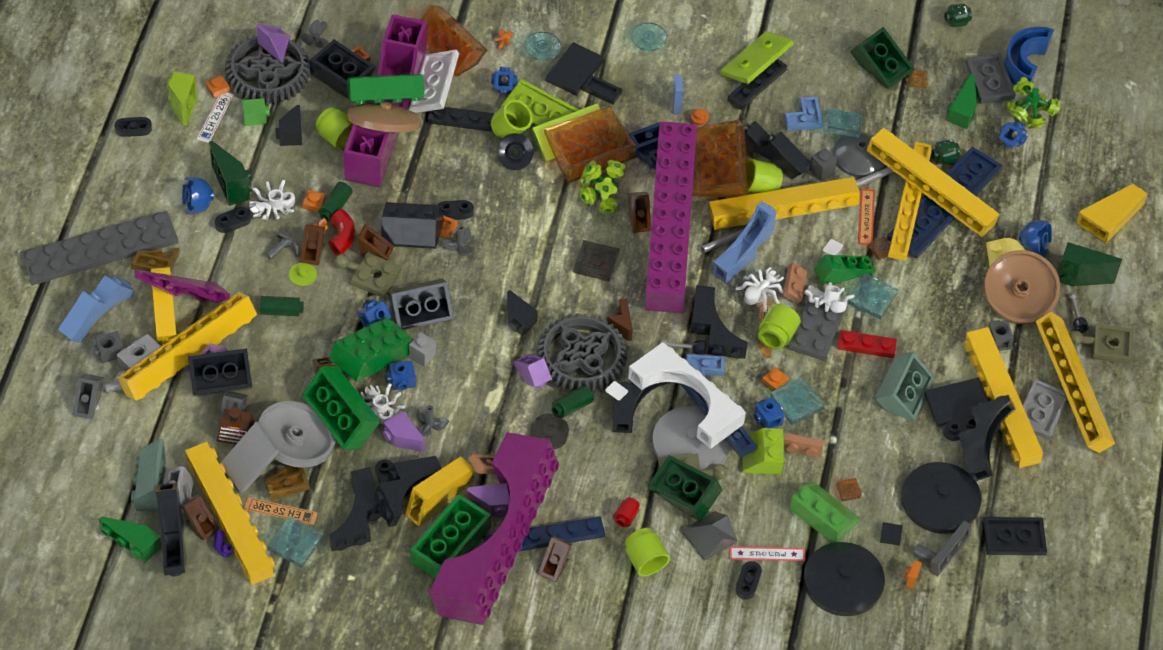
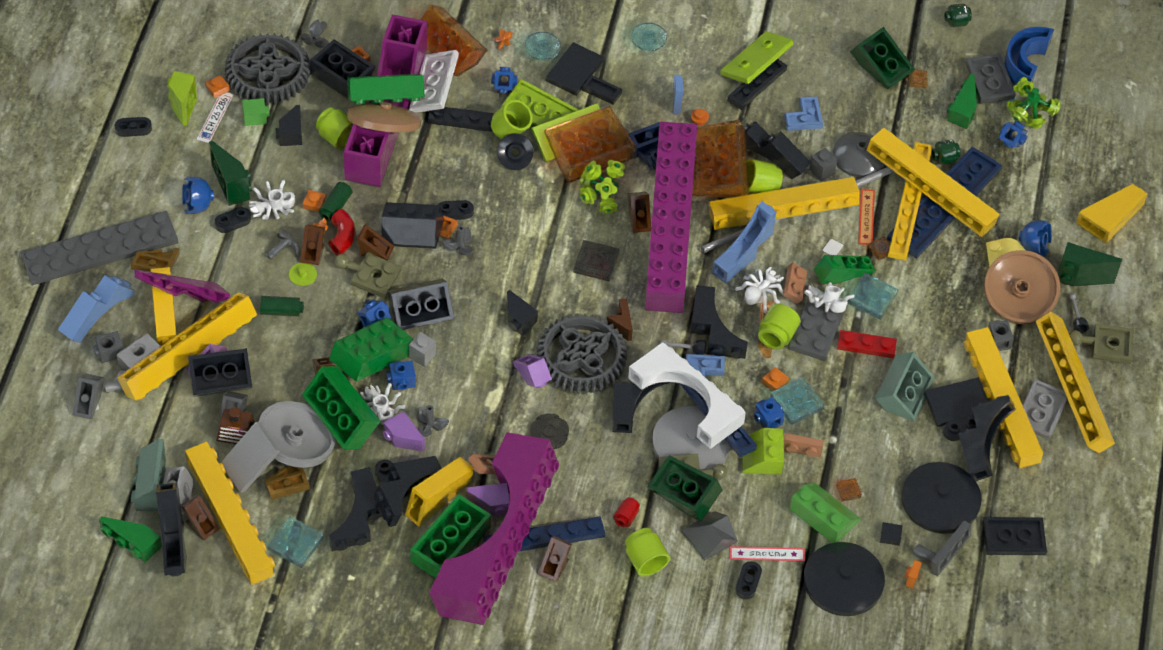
dark purple arm [213,530,233,557] -> none
clear orange sticker [244,497,318,525] -> none
medium lavender slope [257,23,291,63] -> none
dark green brick [551,386,594,419] -> none
white sticker [605,381,628,400] -> none
clear light blue plate [823,108,863,138] -> none

